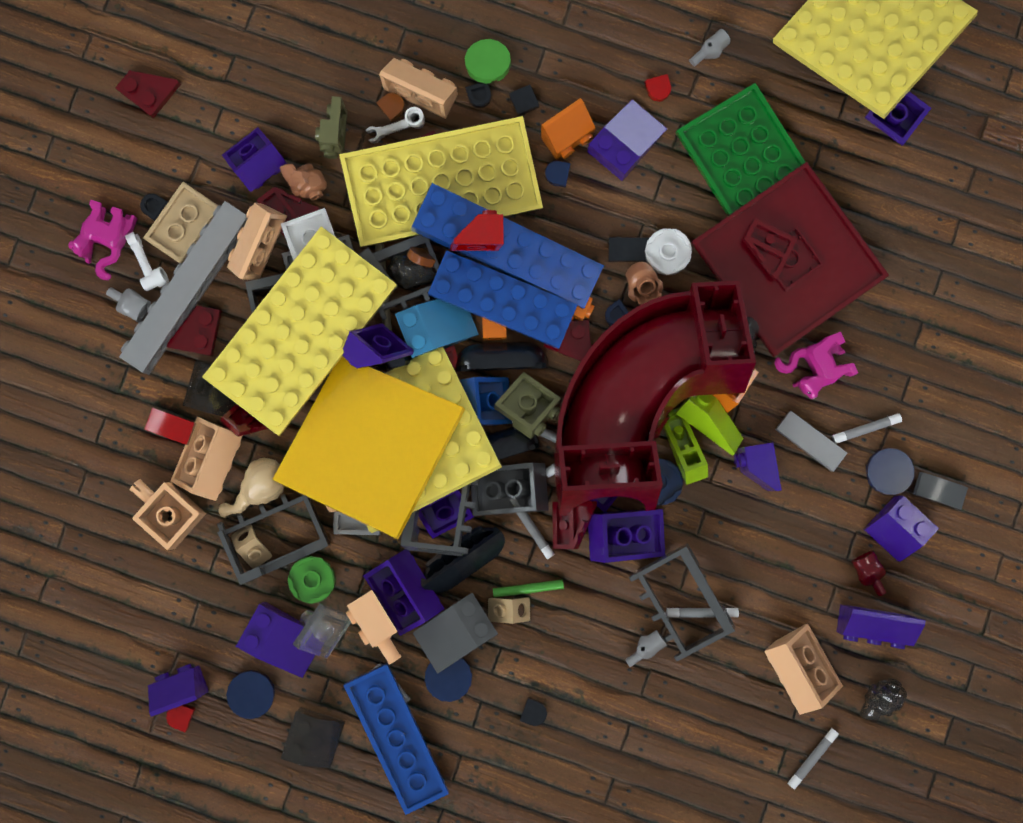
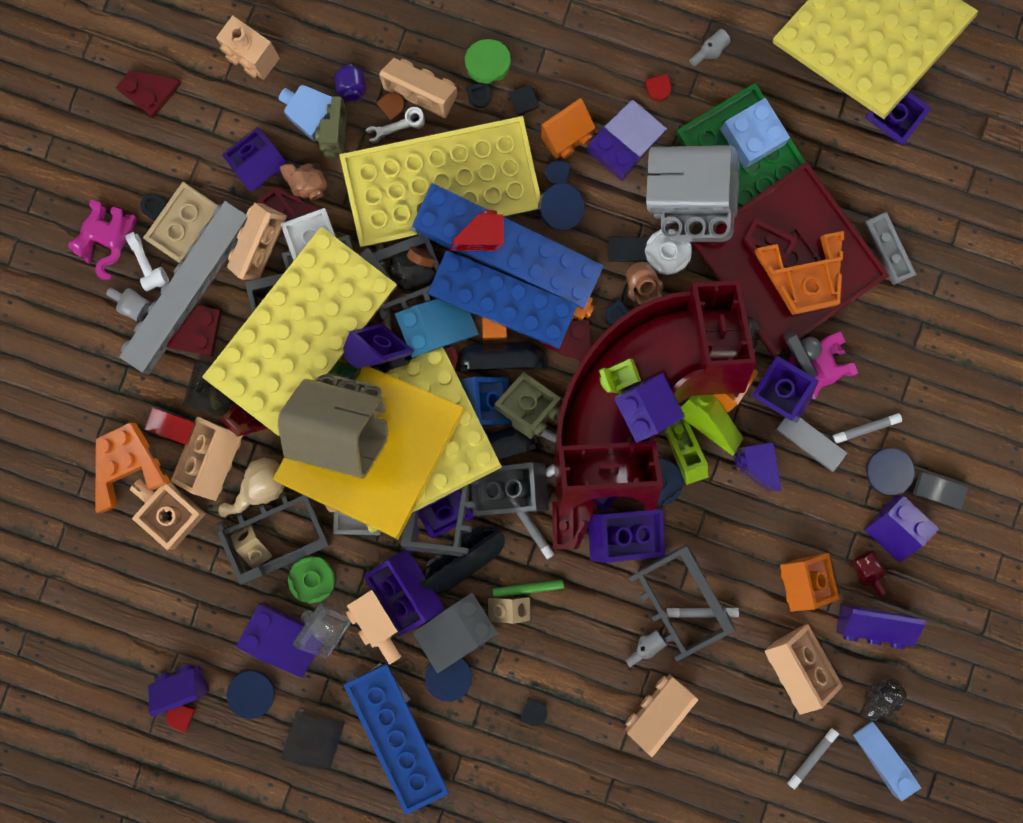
none -> orange wing [95,423,170,513]
none -> light nougat brick [216,15,280,80]
none -> dark tan piece [278,374,388,479]
none -> light blue torso [279,85,332,142]
none -> clear green tile [330,361,361,380]
none -> dark purple head [334,64,366,102]
none -> dark blue tile [538,183,584,231]
none -> lime bracket [599,359,642,393]
none -> dark purple slope [614,372,685,443]
none -> light nougat slope [625,674,698,757]
none -> light grey piece [646,145,740,242]
none -> light blue brick [720,98,790,169]
none -> dark purple slope [752,356,819,423]
none -> orange wing [754,231,844,315]
none -> orange slope [780,553,839,612]
none -> dark grey tile [783,330,822,377]
none -> light blue slope [852,721,921,802]
none -> light grey tile [864,212,917,285]

